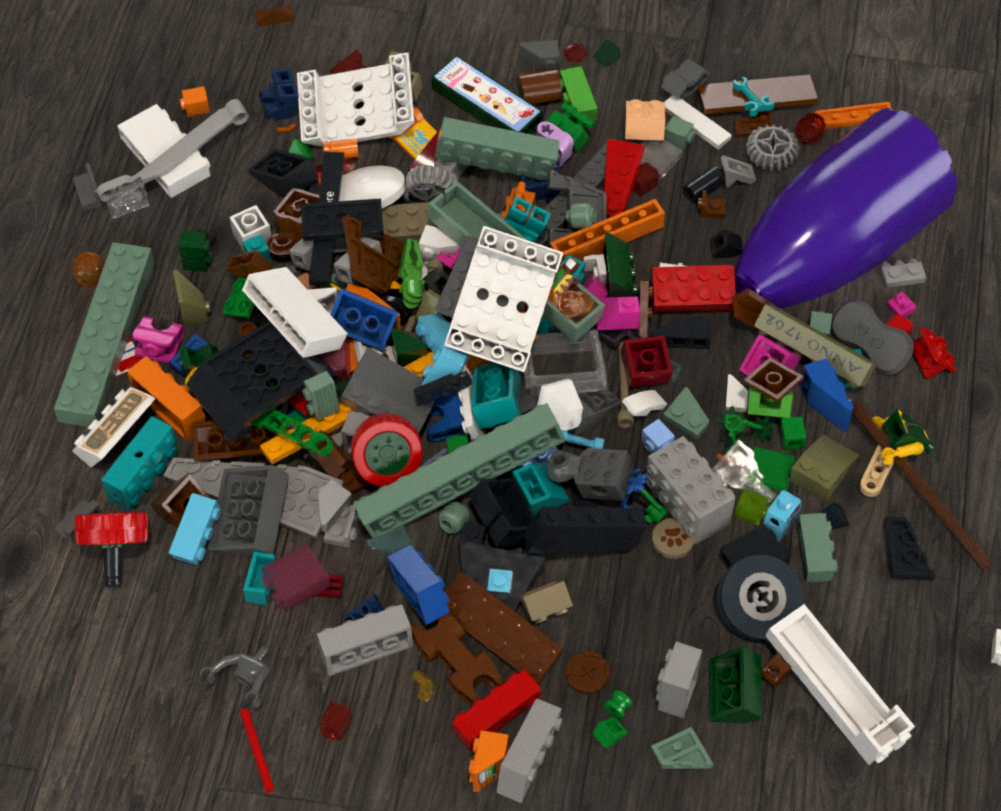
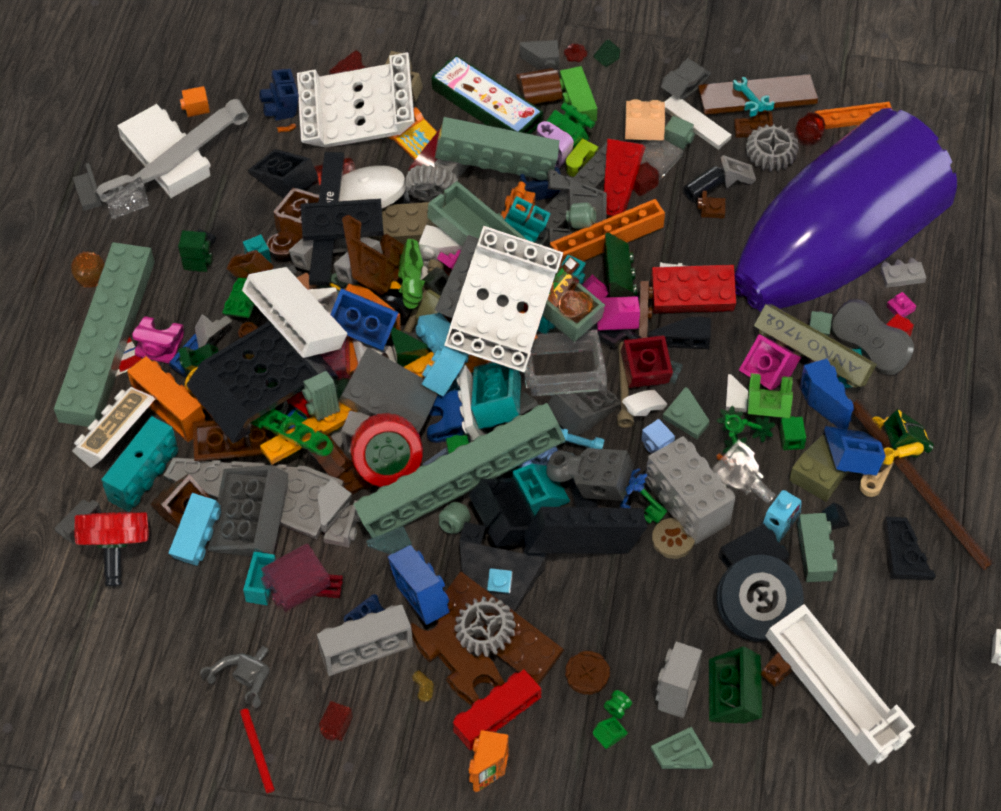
olive slope [173,270,211,326] -> none
white head [229,205,271,253] -> none
reddish brown slope [255,5,295,27] -> none
green slope [289,139,314,161] -> none
orange piece [323,139,359,159] -> none
black hinge [413,370,472,407] -> none
light grey wedge [496,698,563,803] -> none
dark tan brick [519,579,573,623] -> none
white slope [537,379,583,431] -> none
white bracket [583,254,607,285] -> none
black brick [710,229,743,258] -> none
reddish brown panel [733,288,775,331] -> none
clear neon green brick [735,489,769,525] -> none
reddish brown slope [744,357,804,402] -> none
green piece [745,447,795,491] -> none
red bracket [913,327,956,379] -> none
none -> light grey slope [195,315,232,348]
none -> light grey gear [455,596,516,657]
none -> lime leg [566,138,599,177]
none -> blue slope [824,426,886,476]

